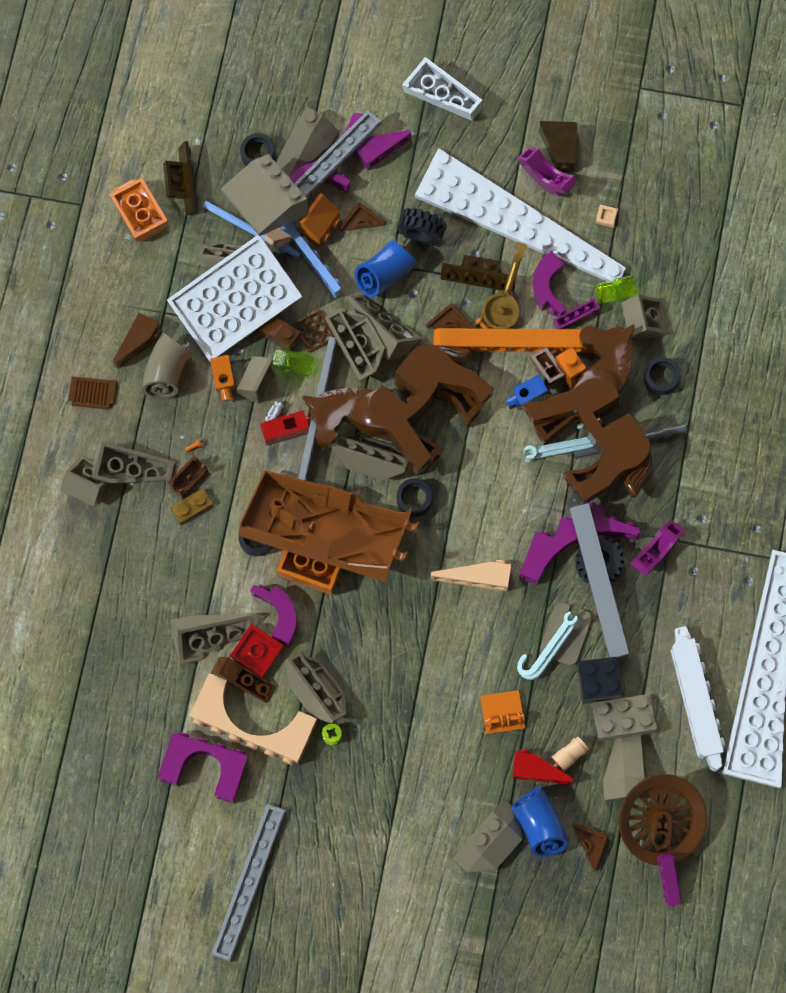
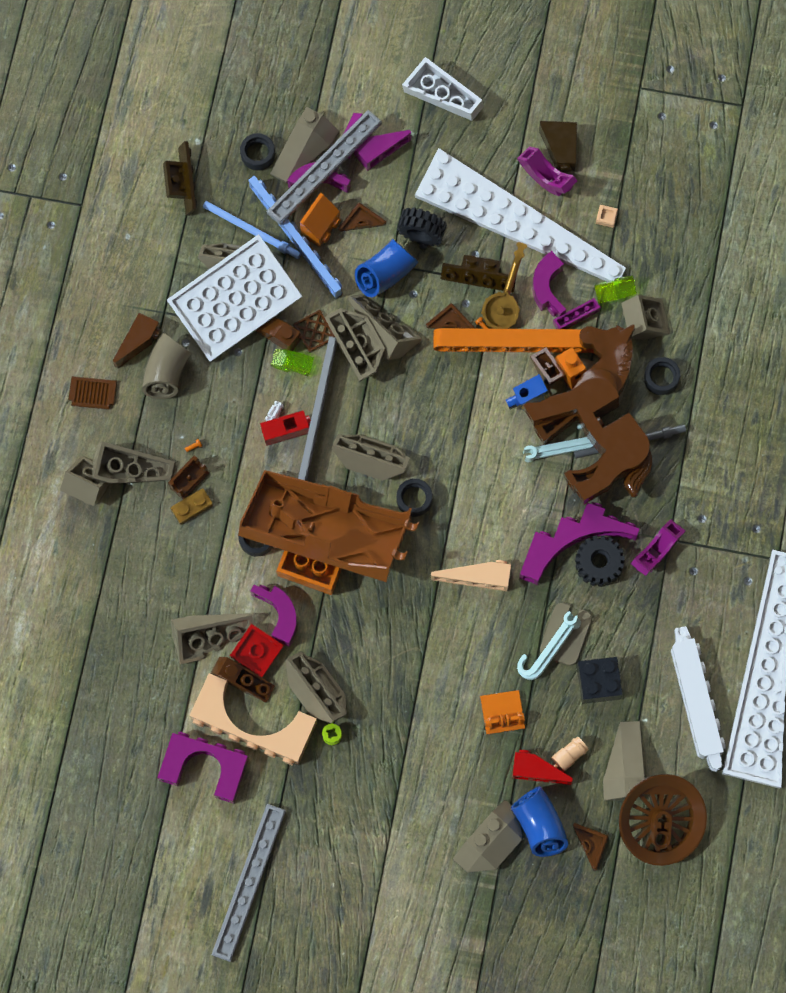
orange slope [109,178,169,241] -> none
orange torso [210,355,235,401] -> none
dark tan slope [221,154,308,236] -> none
dark tan slope [235,356,274,404] -> none
light nougat tile [264,228,291,248] -> none
reddish brown animal [302,344,494,476] -> none
light grey tile [570,503,629,657] -> none
dark tan plate [591,694,657,741] -> none
magenta piece [657,853,682,907] -> none

